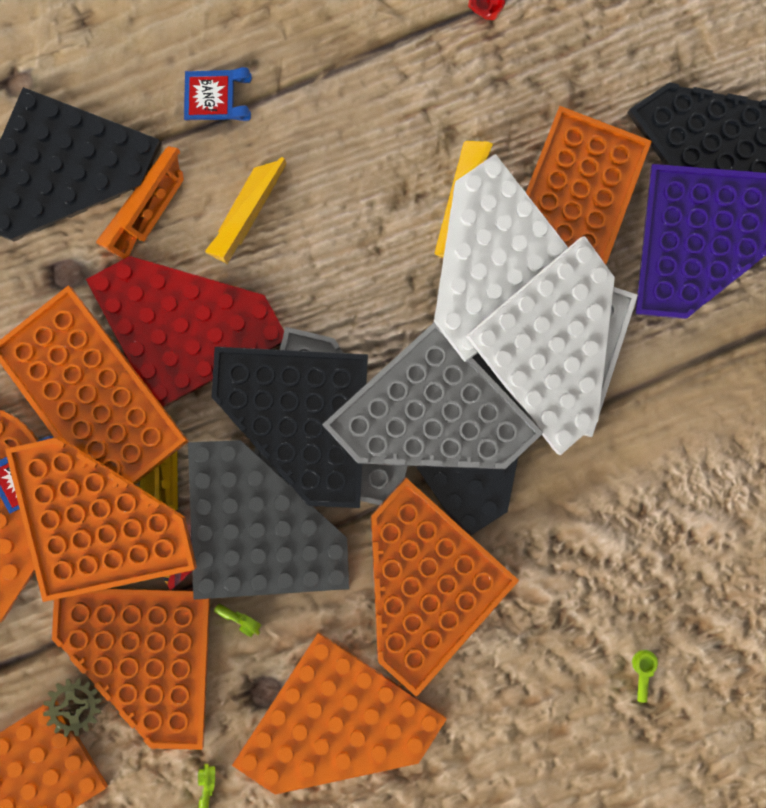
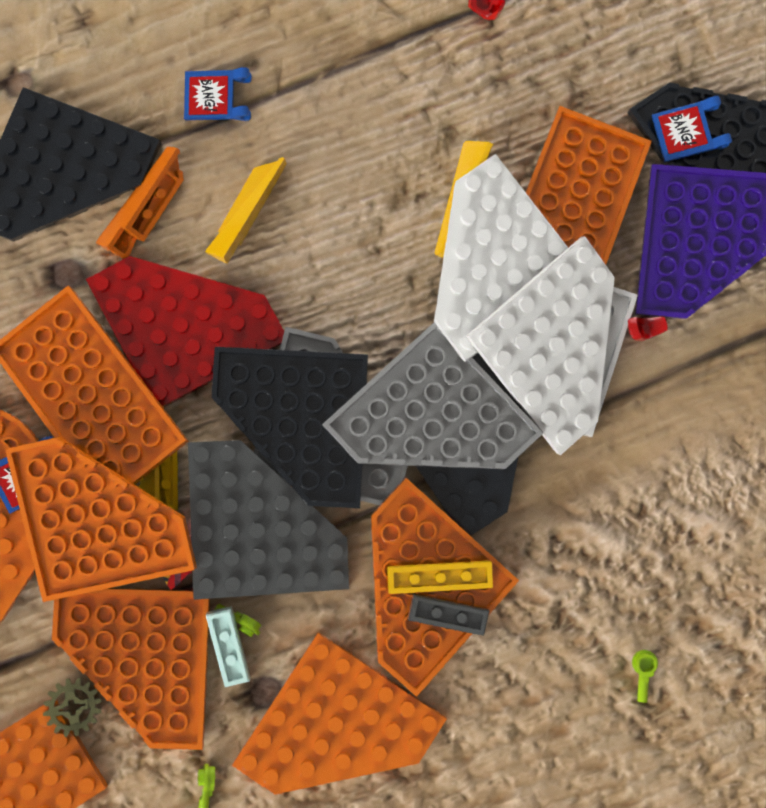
none -> light aqua tile [206,606,251,687]
none -> yellow plate [387,560,493,594]
none -> dark grey tile [407,593,490,636]
none -> red hair [627,317,668,341]
none -> flag [652,96,732,163]

